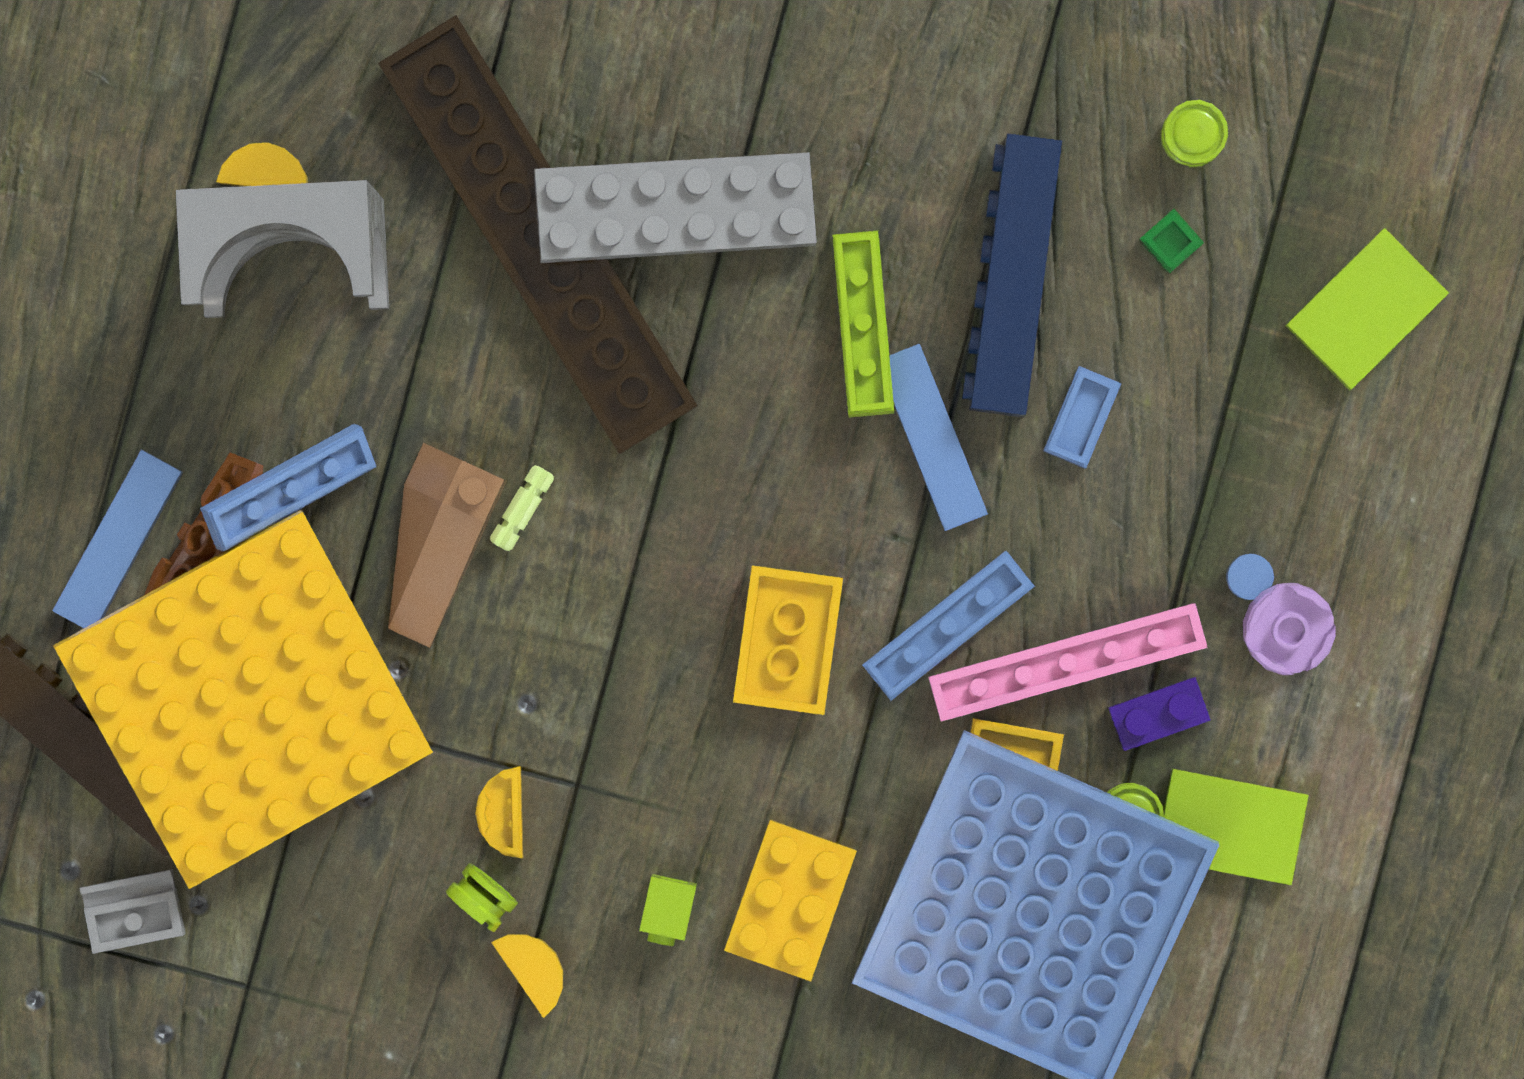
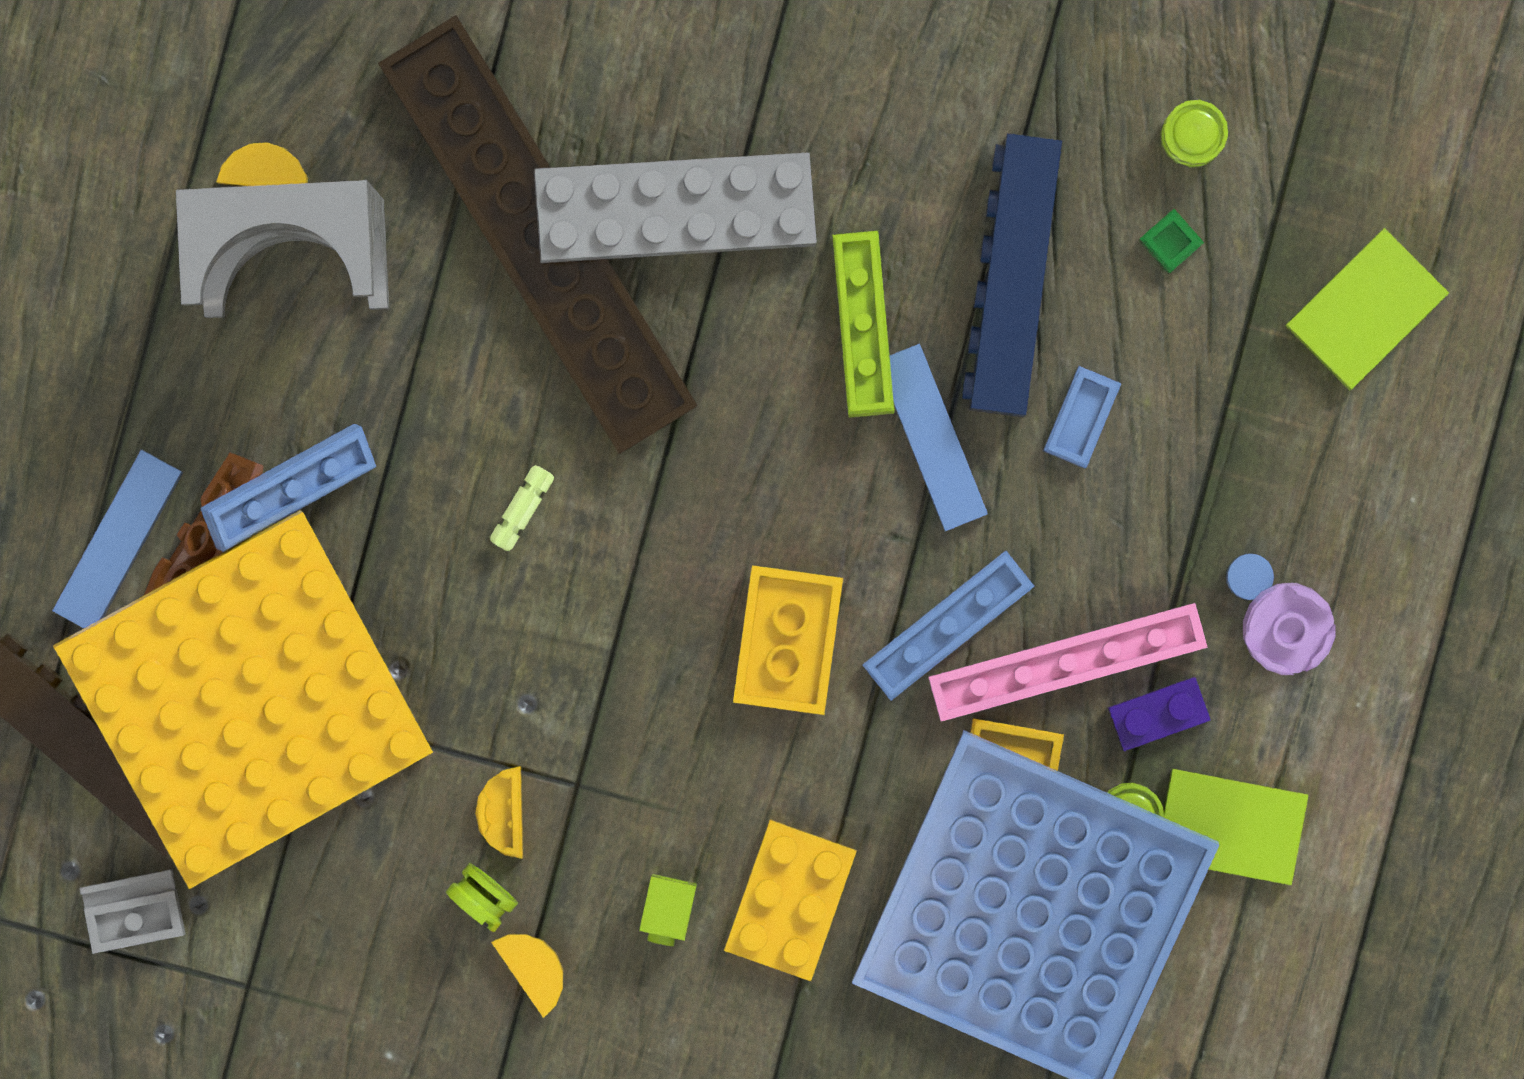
medium nougat wedge [388,443,507,648] -> none

